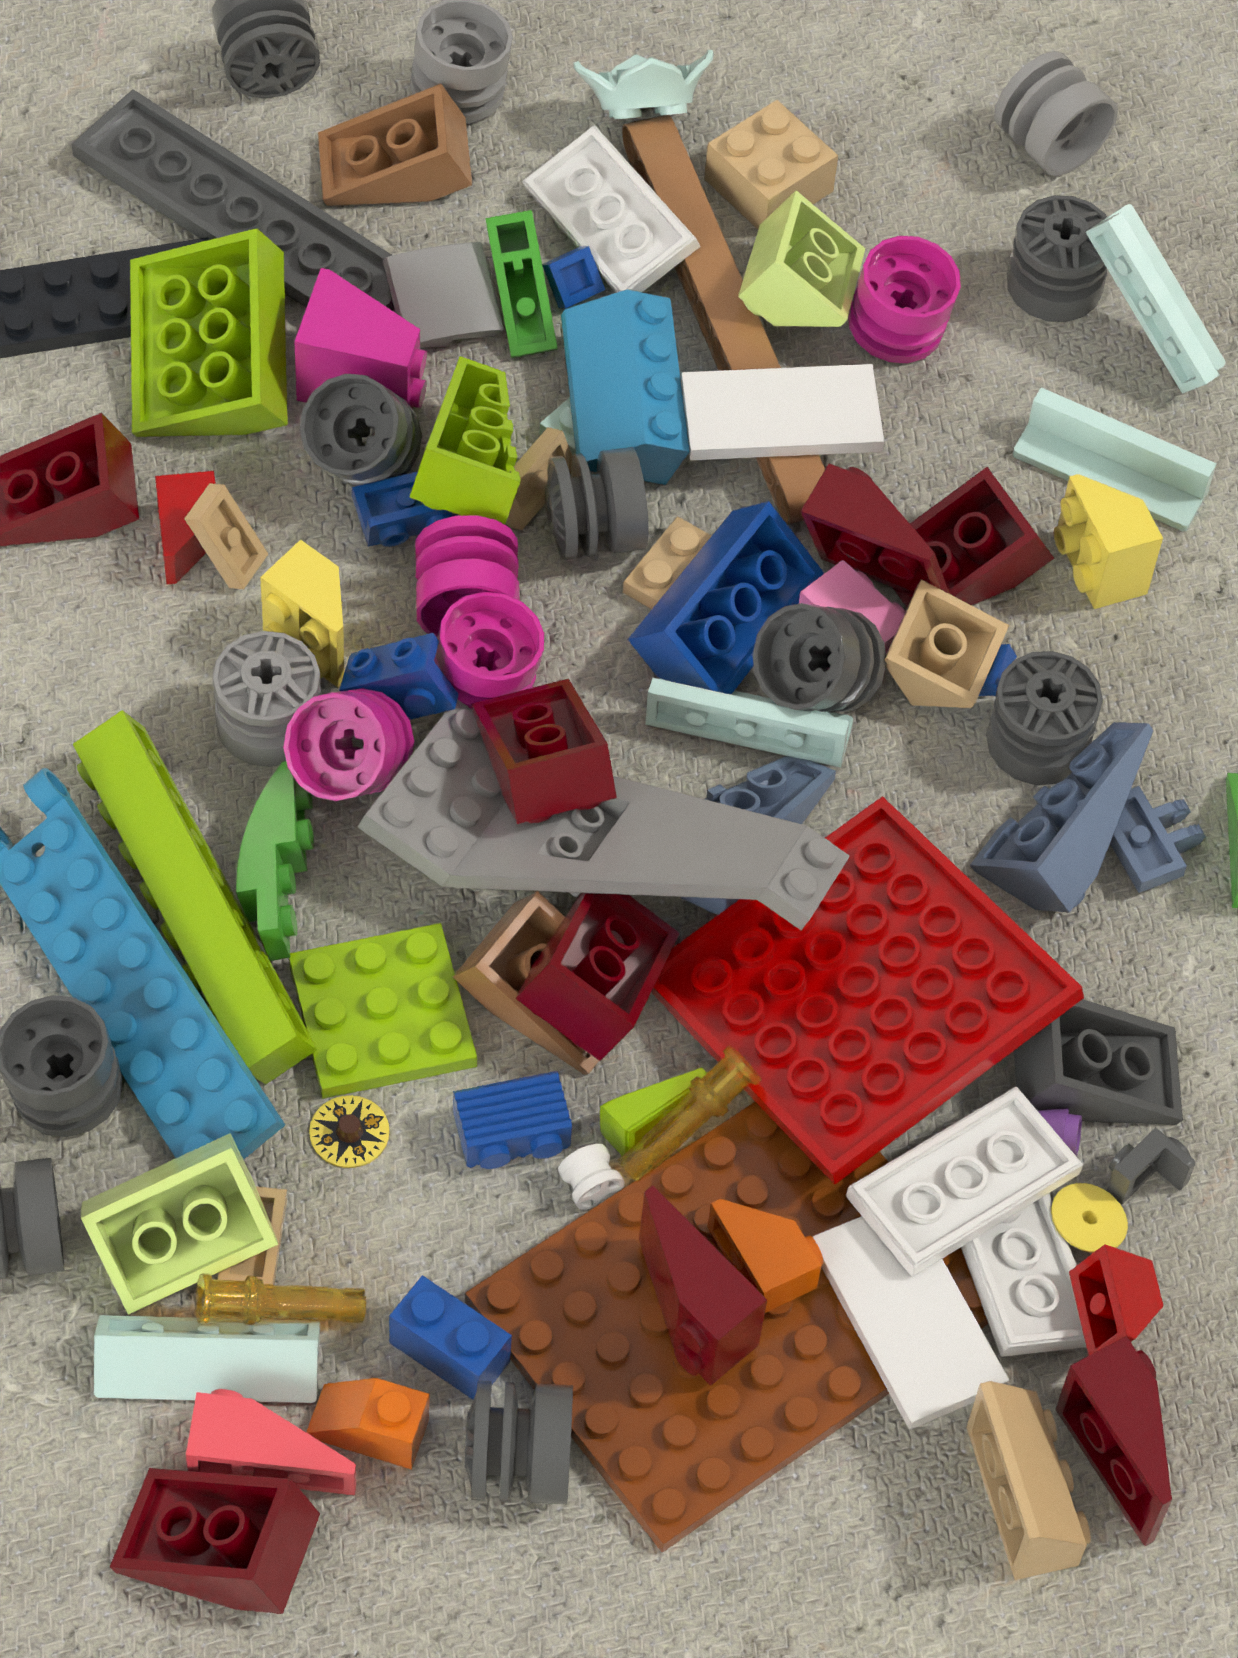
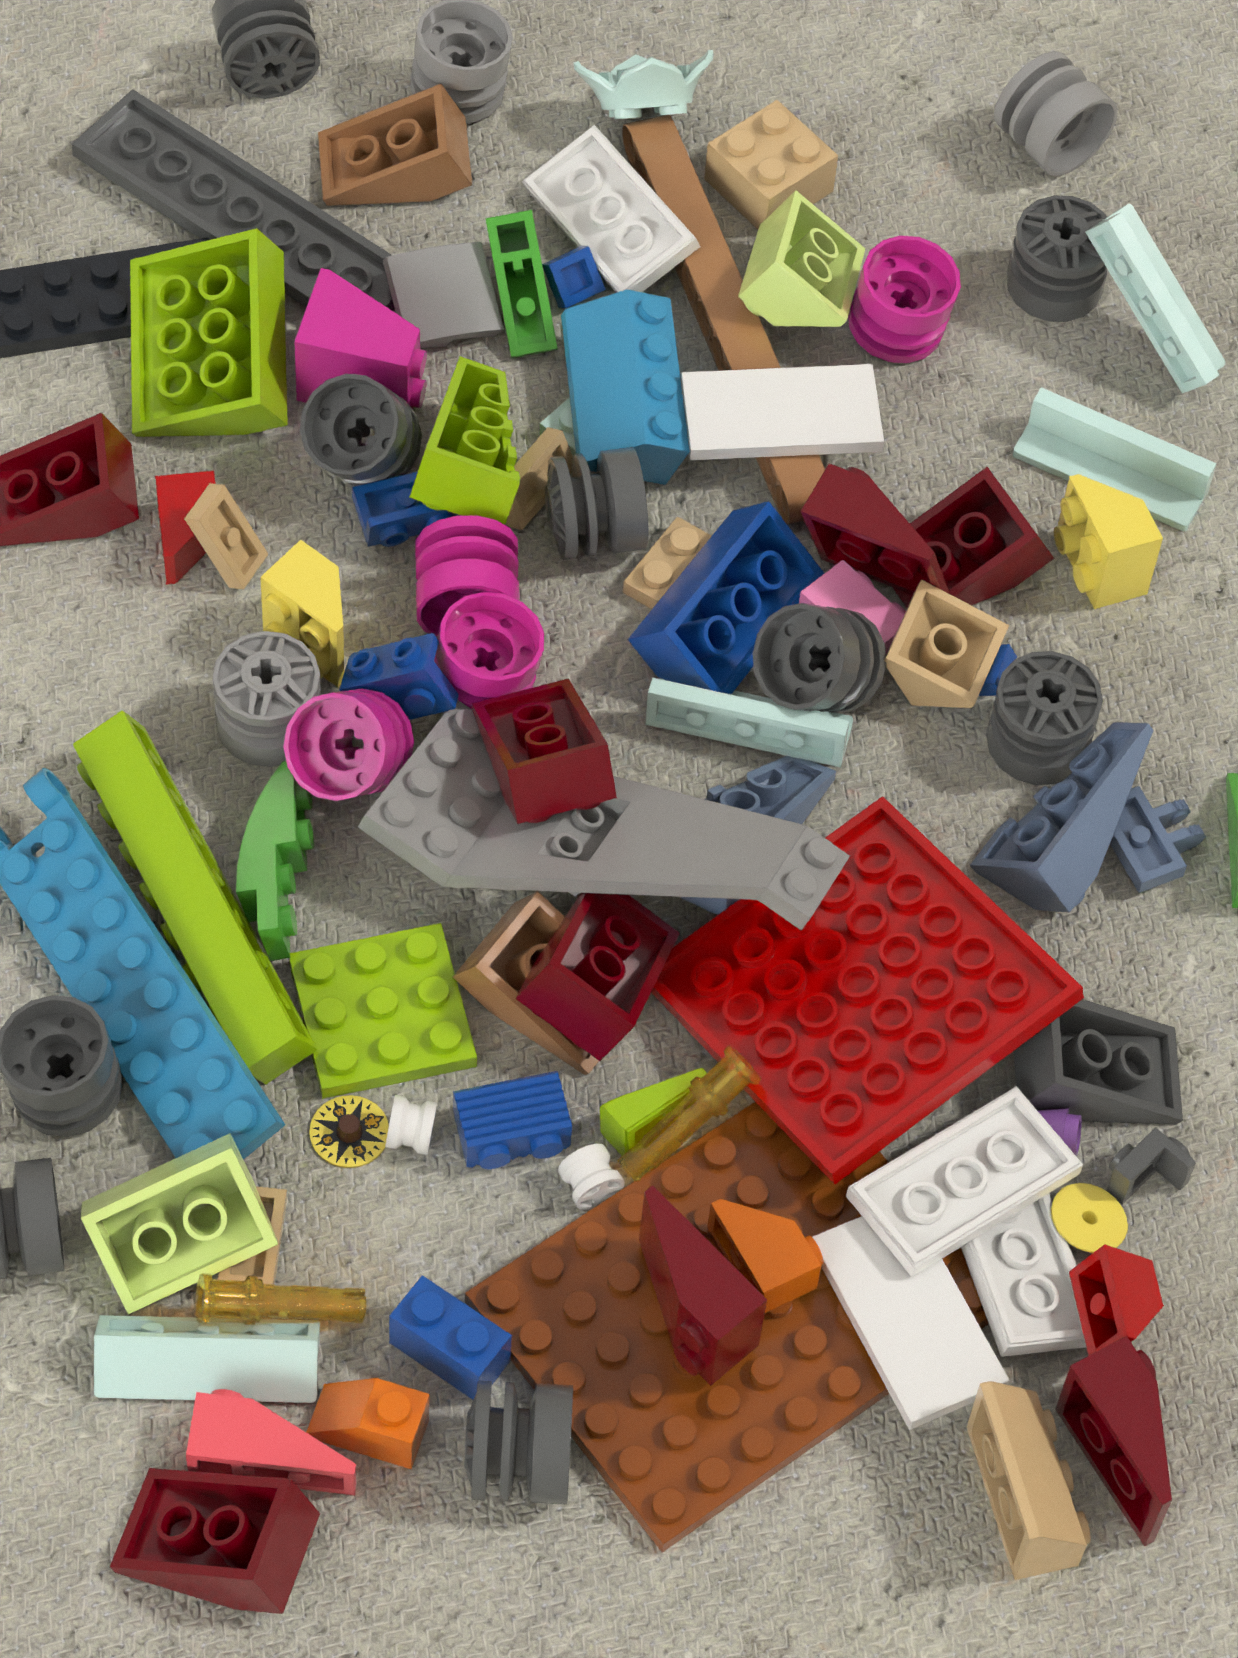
none -> white wheel [385,1095,437,1155]

